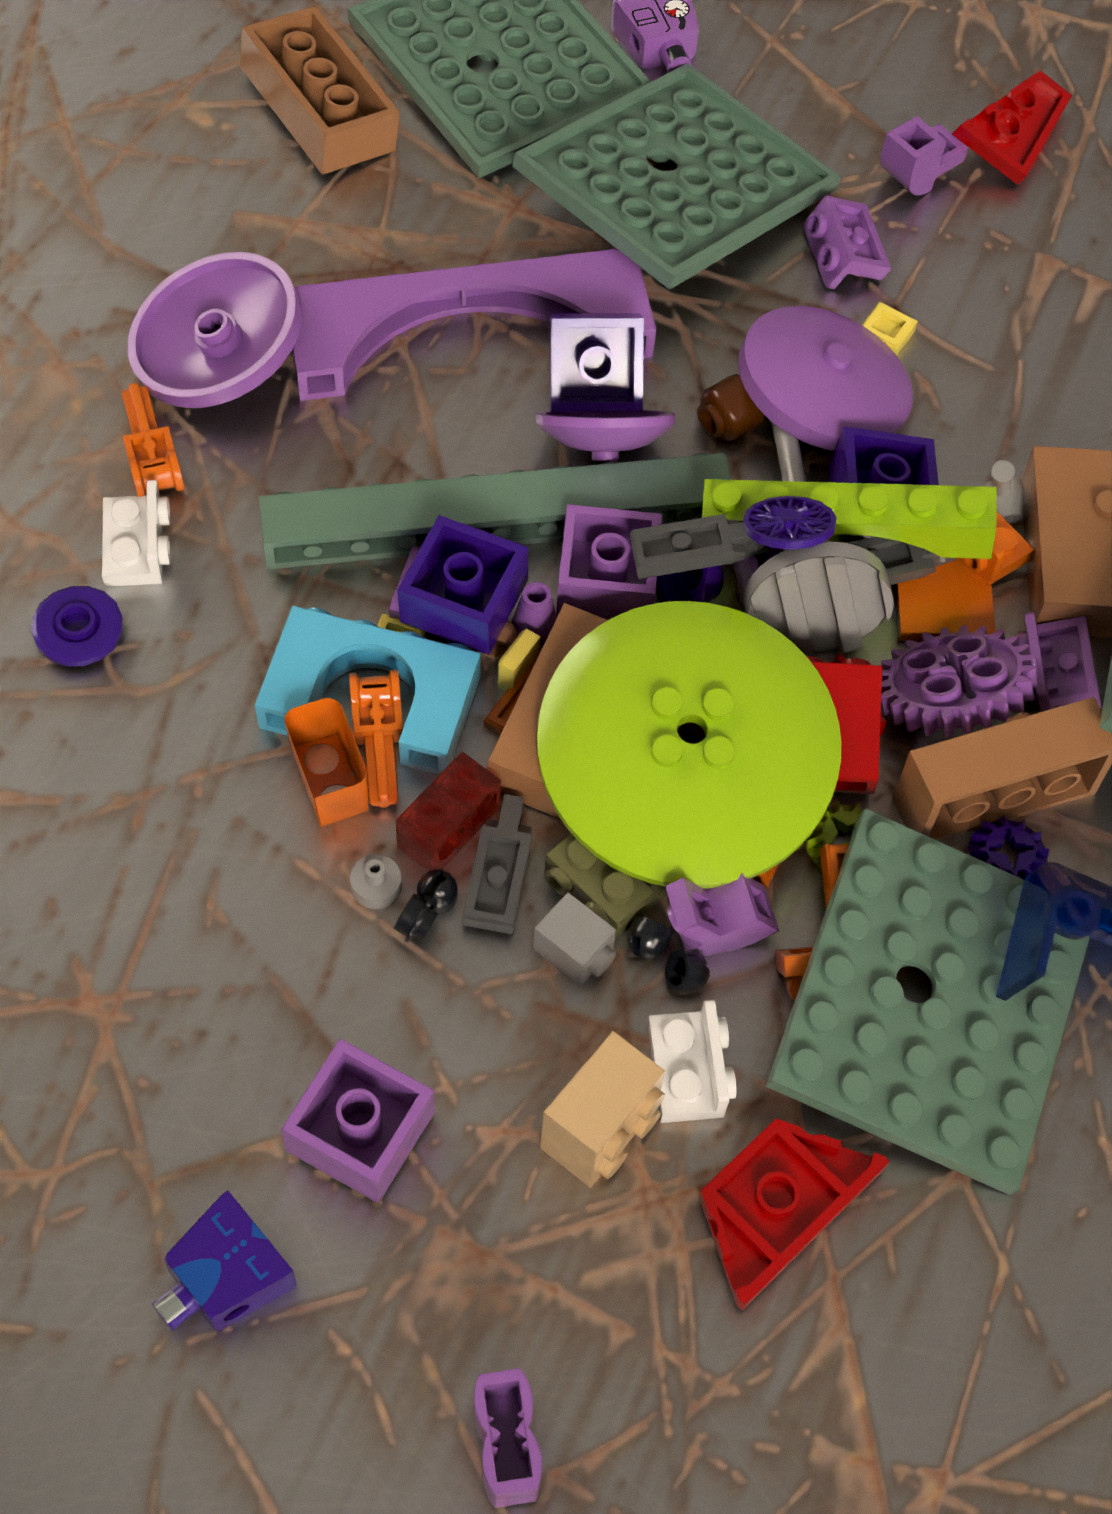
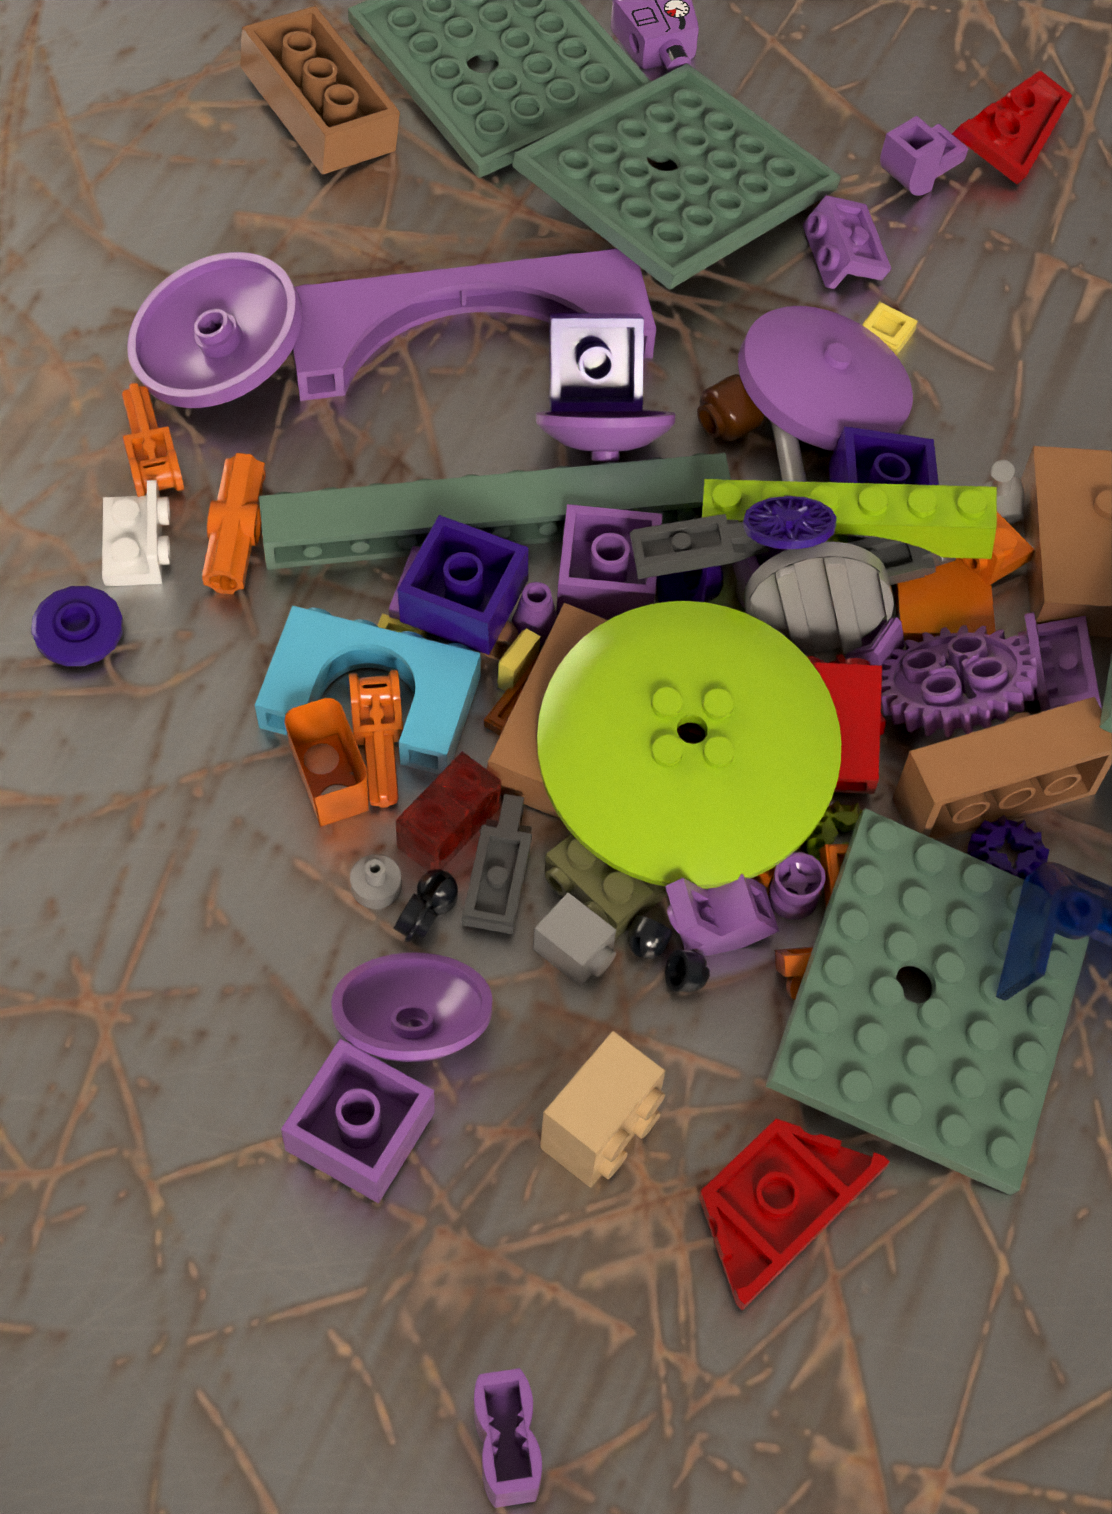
dark purple torso [152,1190,297,1331] -> none
white bracket [647,1000,736,1123] -> none
none -> orange piece [202,453,266,594]
none -> medium lavender dish [331,953,493,1062]
none -> medium lavender wheel [768,852,826,920]
none -> medium lavender slope [845,617,905,666]

